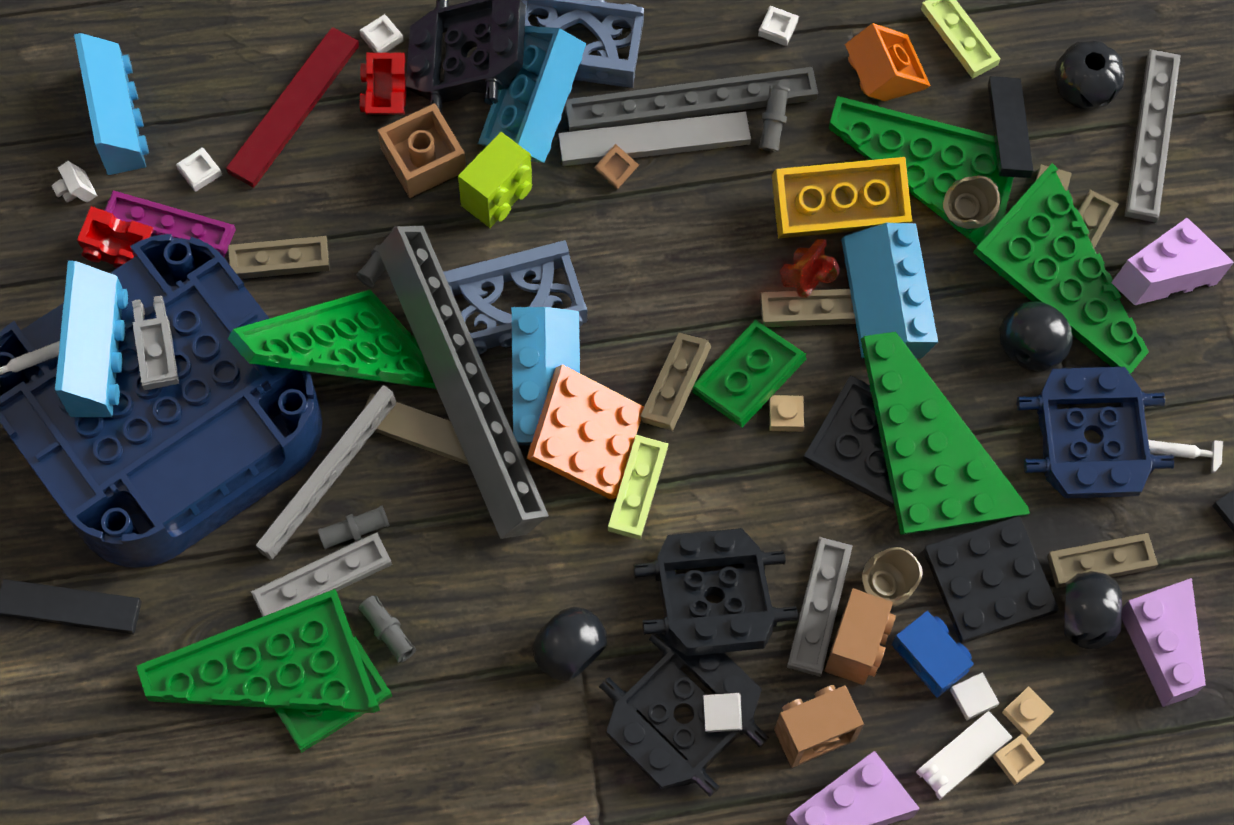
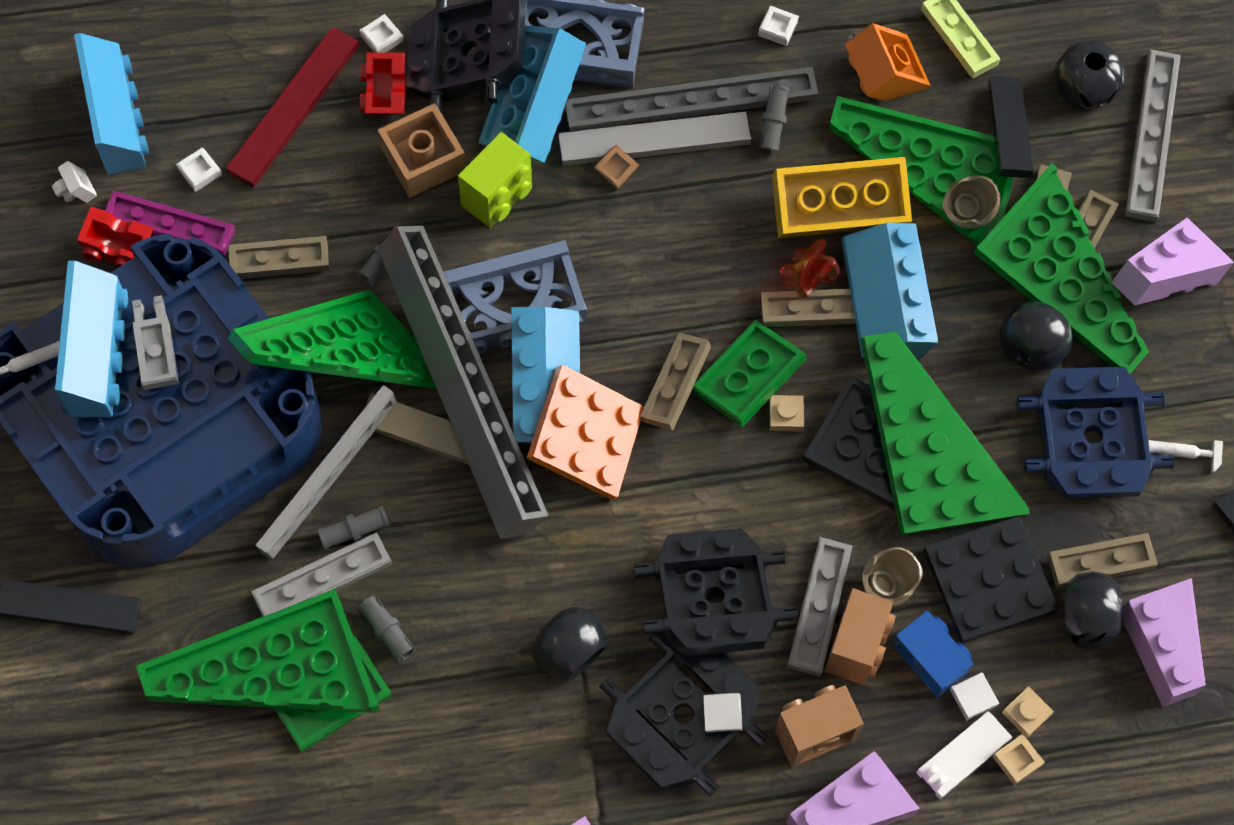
yellowish green plate [608,435,668,540] -> none

